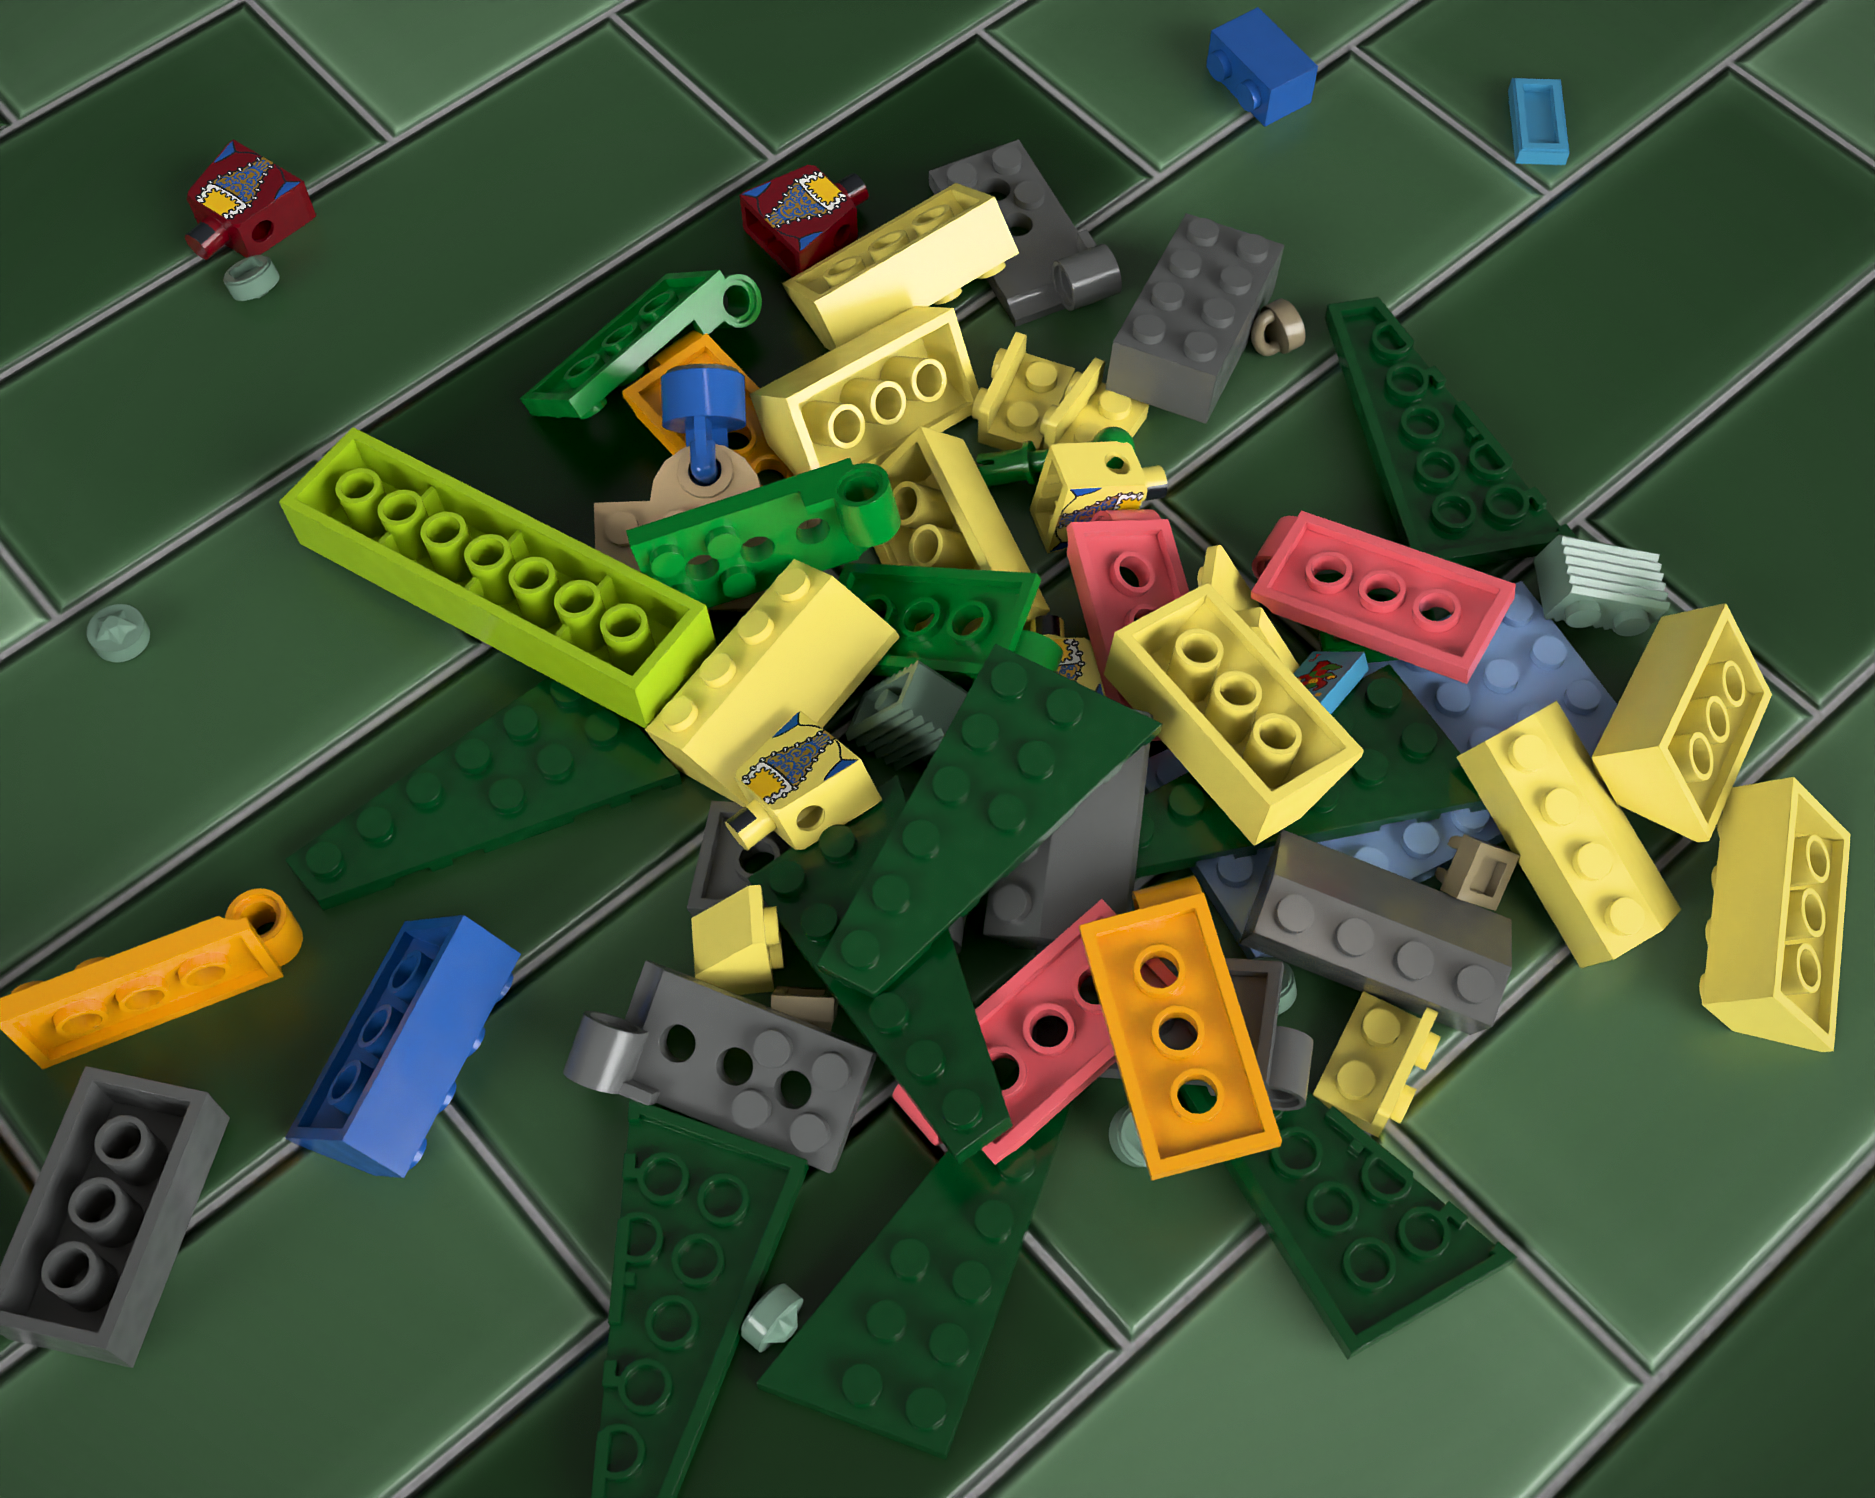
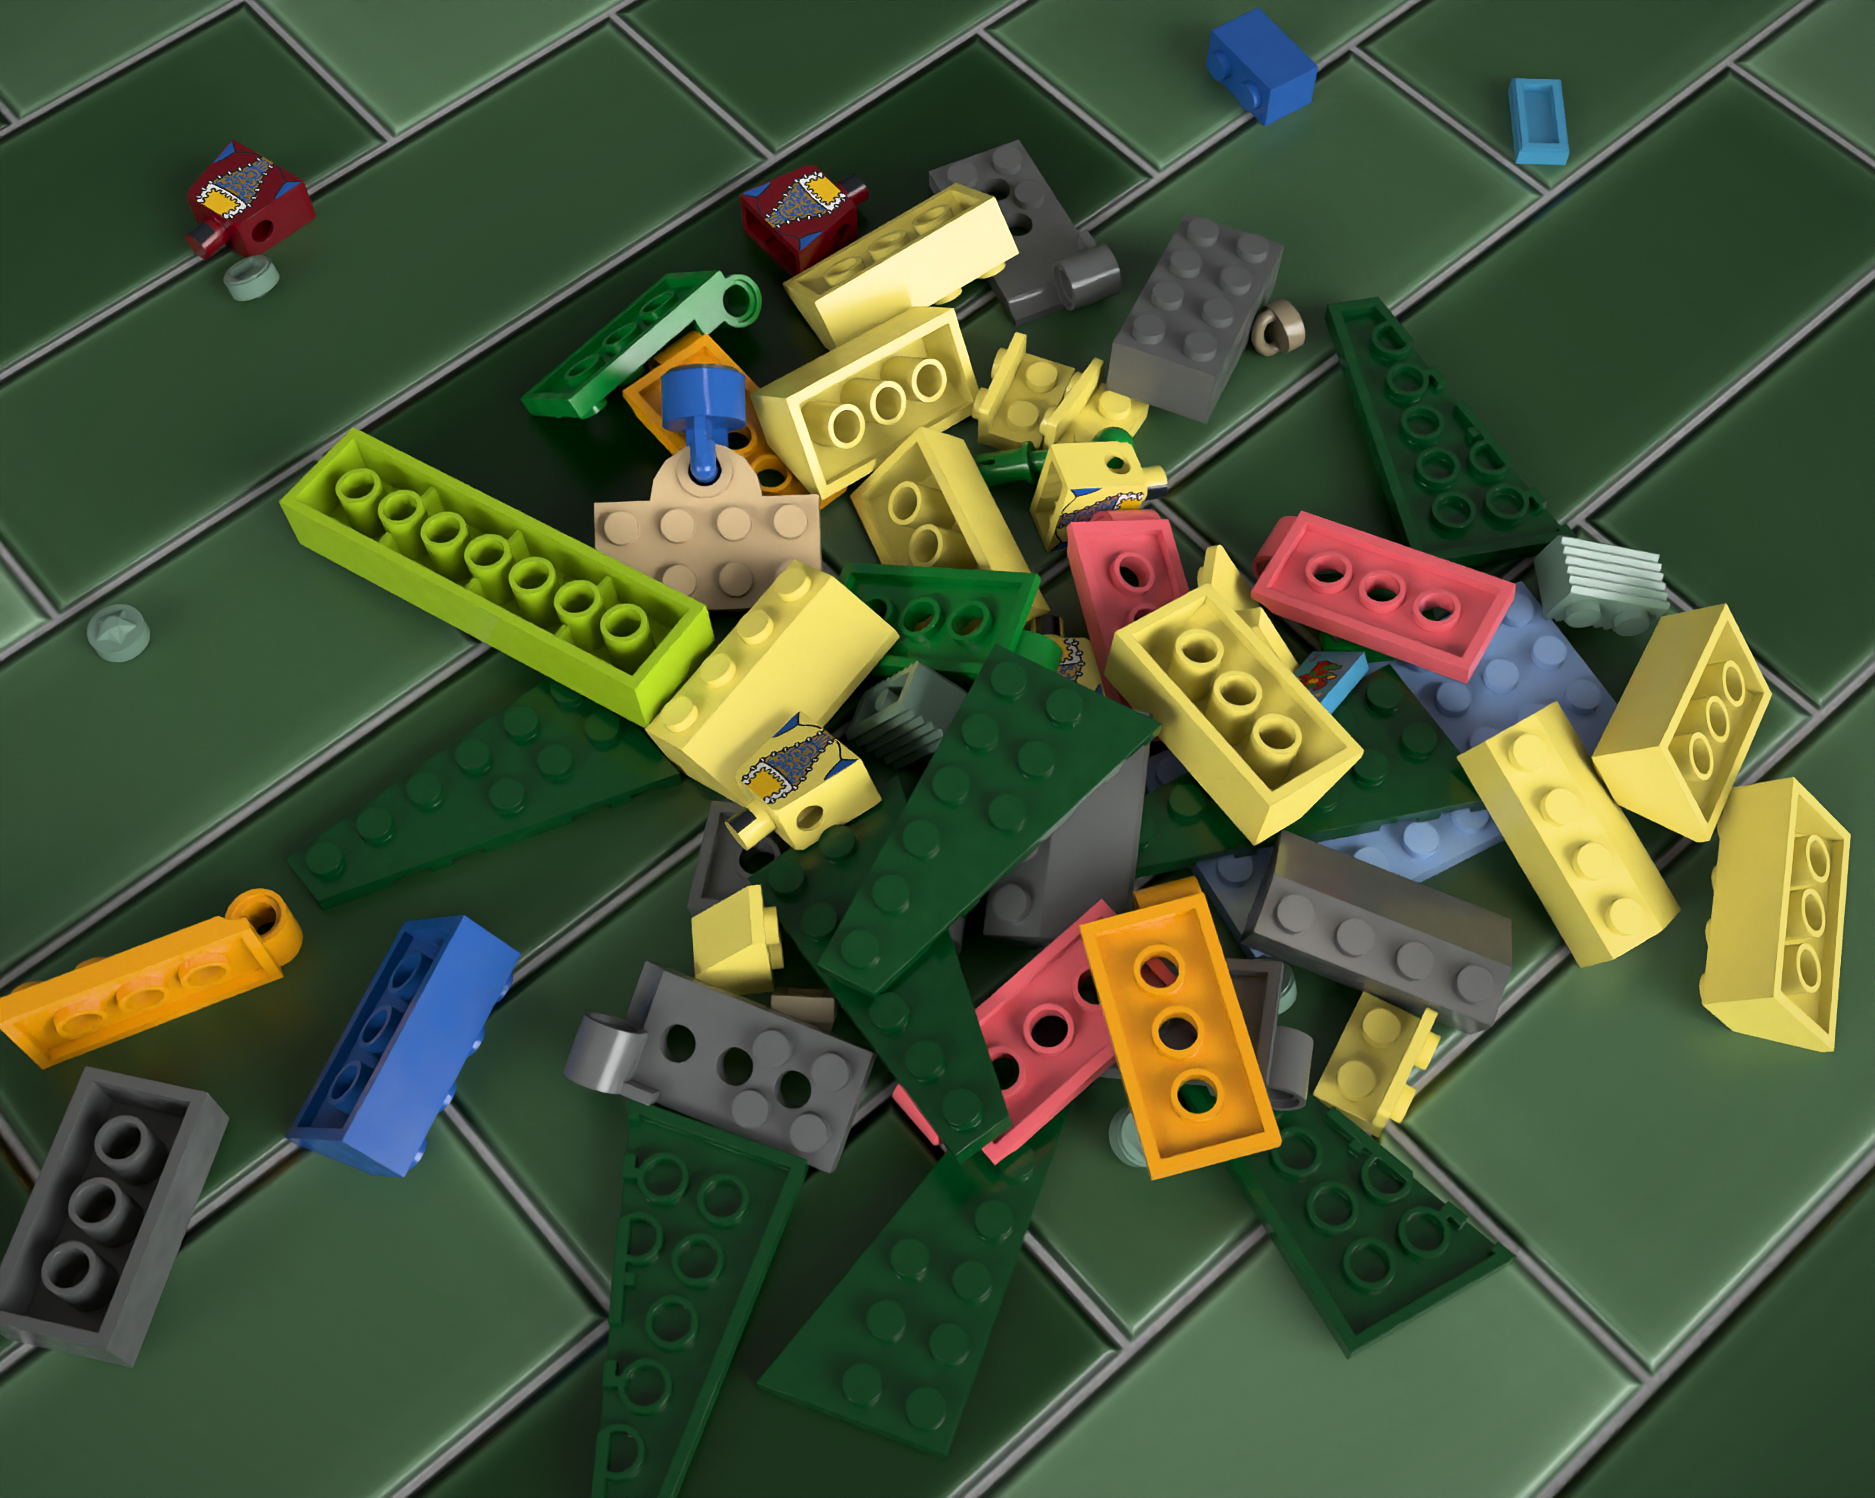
green hinge [626,458,901,609] -> none
sand green tile [741,1283,803,1352] -> none
dark tan tile [1435,834,1520,911] -> none

